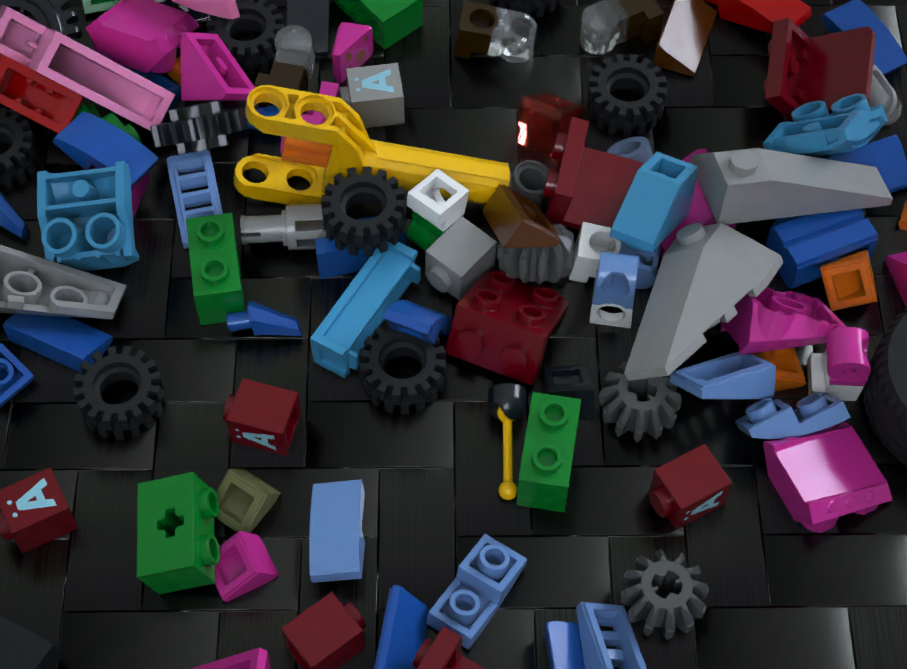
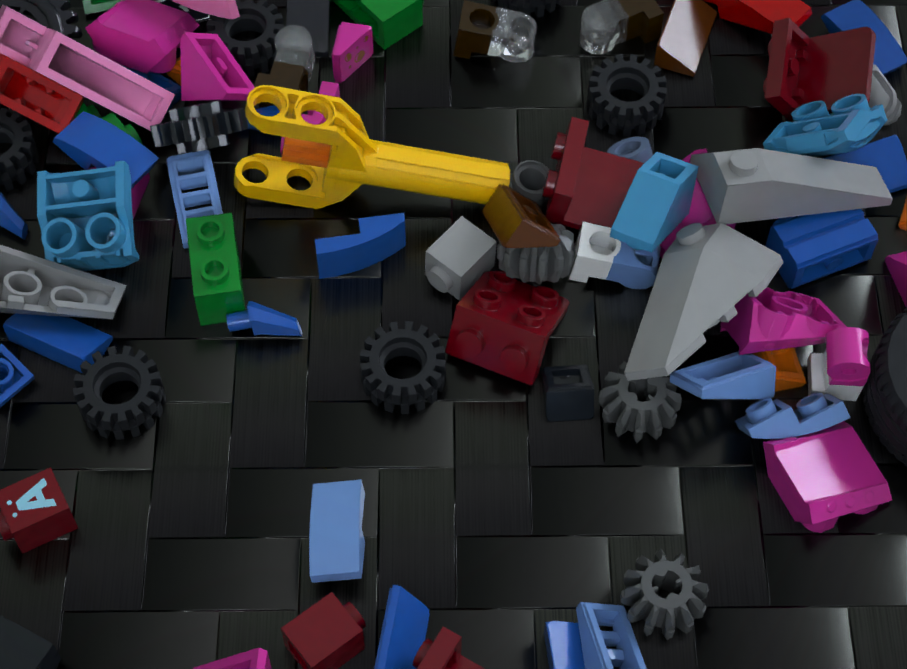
green brick [137,472,220,595] -> none
olive slope [215,469,280,533] -> none
dark pink slope [215,531,279,602] -> none
dark red brick [223,378,301,456] -> none
light grey arm [240,203,327,250] -> none
dark azure container [310,241,421,379] -> none
black tyre [321,167,406,257] -> none
light grey brick [339,63,405,128] -> none
blue slope [383,300,453,345] -> none
white leg [406,169,470,251] -> none
medium blue slope [426,534,527,650] -> none
hinge [488,383,526,500] -> none
green brick [516,392,581,513] -> none
clear red slope [517,92,585,157] -> none
medium blue leg [589,251,639,328] -> none
dark red brick [649,444,732,530] -> none
orange slope [820,250,878,311] -> none

